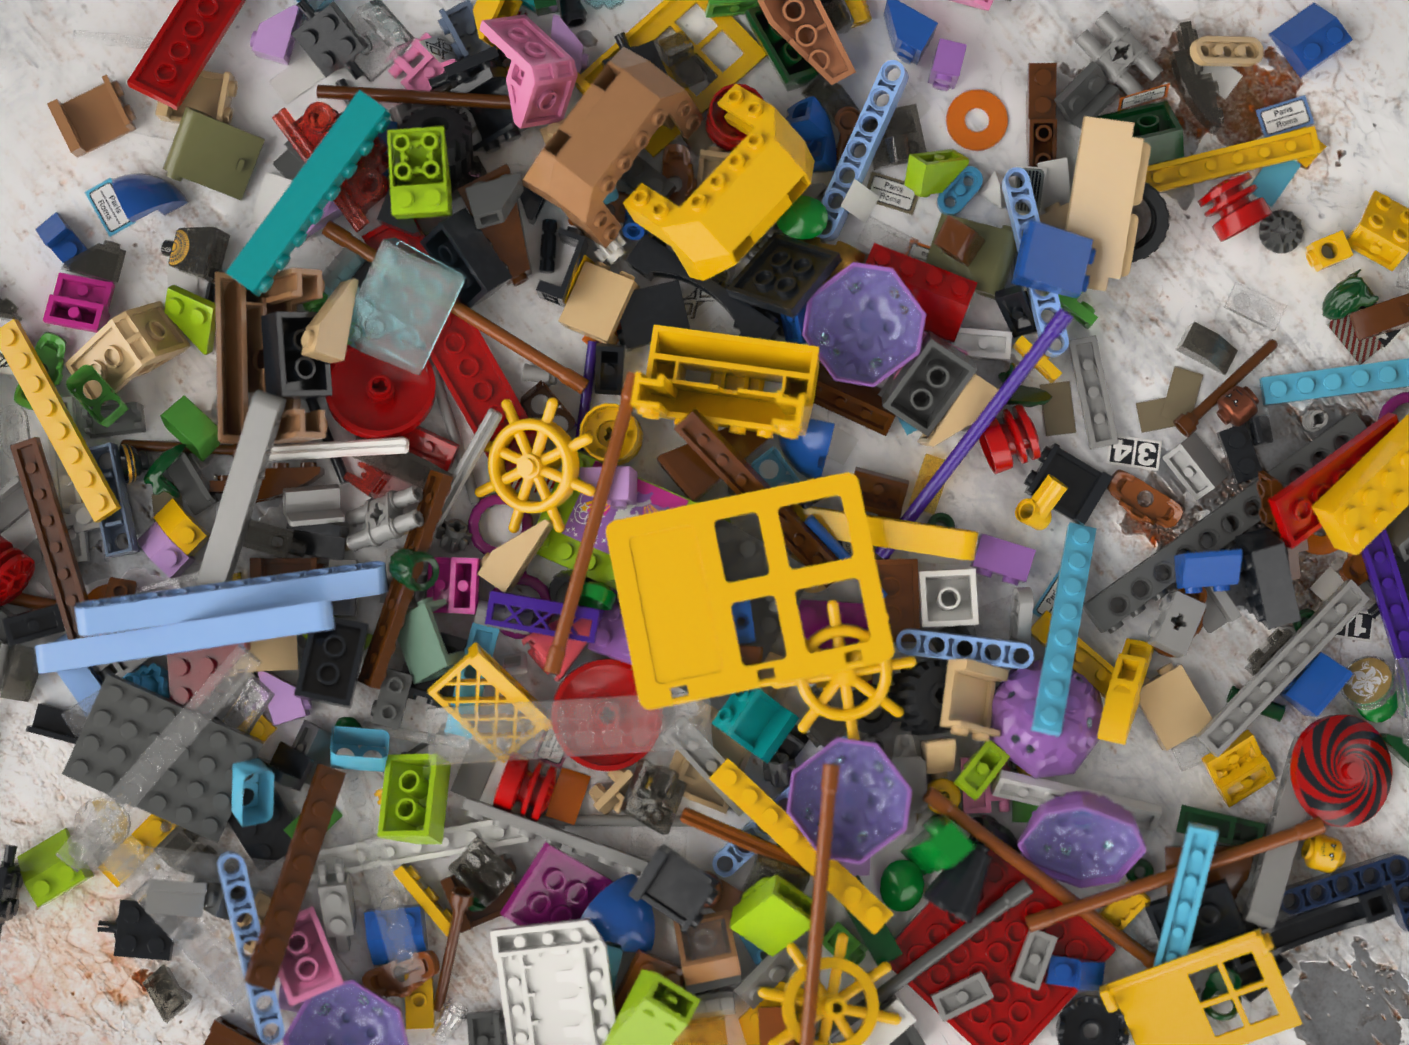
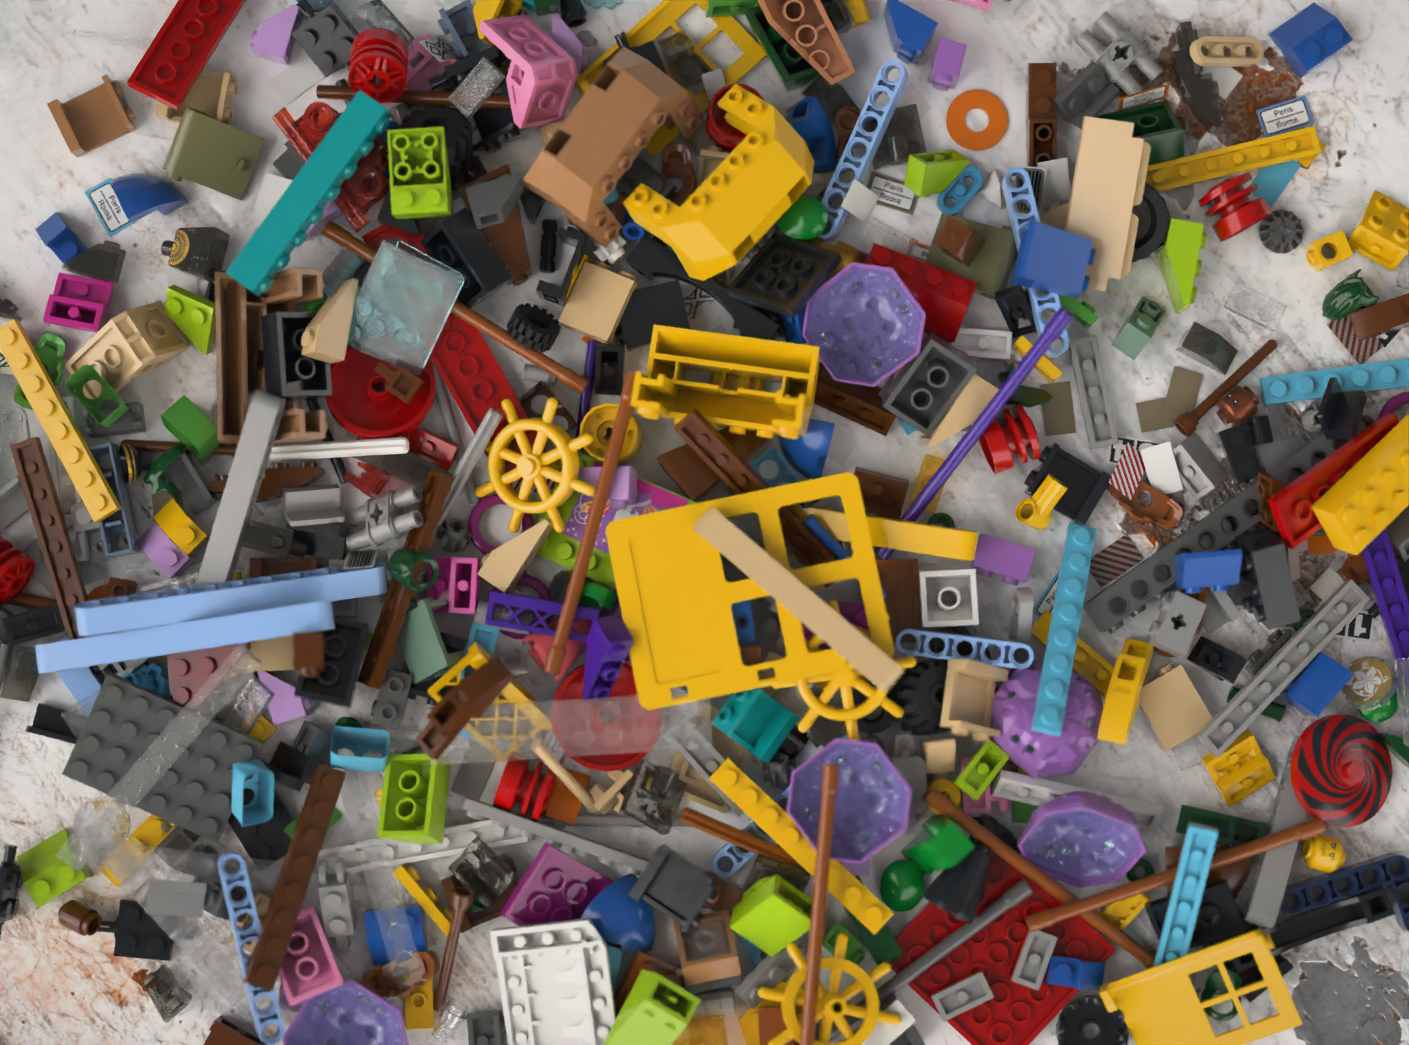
none -> reddish brown brick [58,900,102,936]
none -> reddish brown brick [293,633,325,677]
none -> sticker [343,549,379,569]
none -> red wheel [348,28,409,104]
none -> reddish brown plate [374,361,425,405]
none -> reddish brown slope [415,658,514,760]
none -> clear plate [448,57,505,118]
none -> black tyre [507,303,561,352]
none -> tan bar [531,740,597,813]
none -> dark purple slope [582,615,634,701]
none -> tan beam [692,506,904,693]
none -> white sticker [701,68,726,101]
none -> clear smoke sticker [1089,534,1144,588]
none -> sticker [1108,442,1146,501]
none -> sand green slope [1111,296,1166,360]
none -> white sticker [1140,441,1183,495]
none -> lime slope [1156,218,1207,314]
none -> black slope [1187,636,1248,684]
none -> black panel [1317,377,1367,440]

